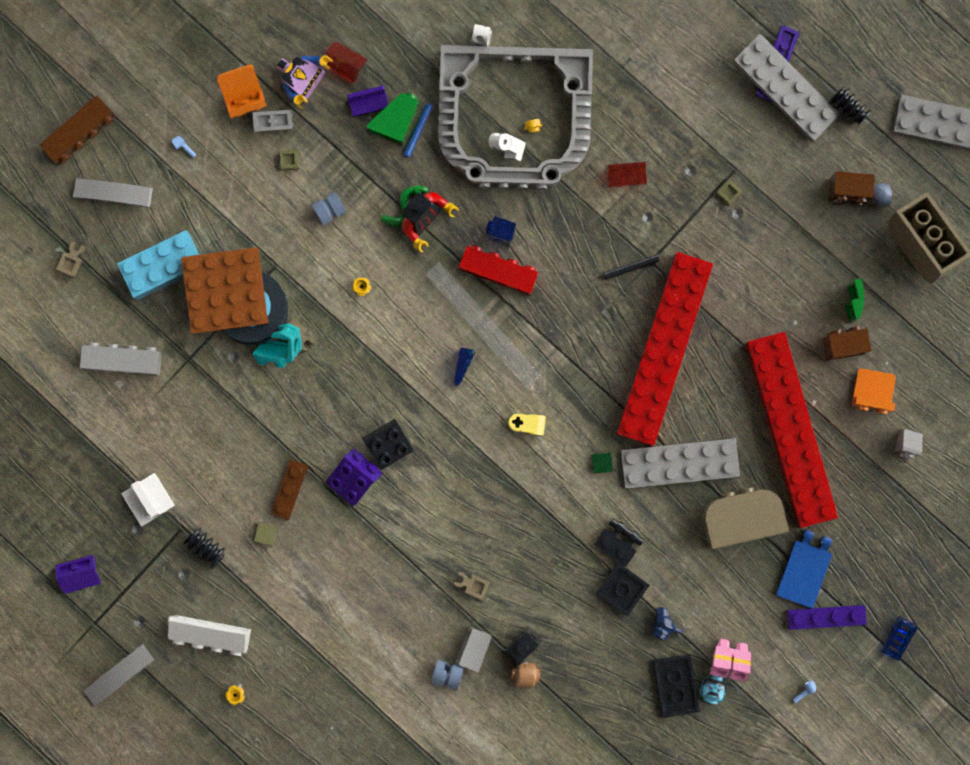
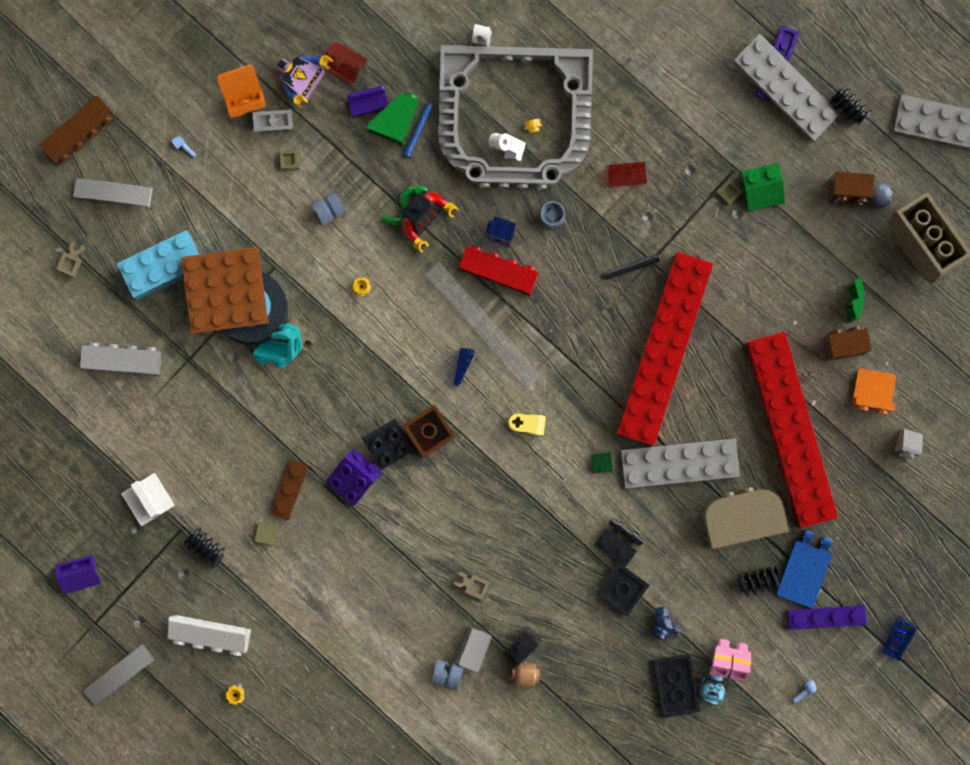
none -> reddish brown brick [402,404,456,458]
none -> sand blue wheel [540,201,565,230]
none -> black piece [737,566,780,597]
none -> green slope [739,162,785,212]

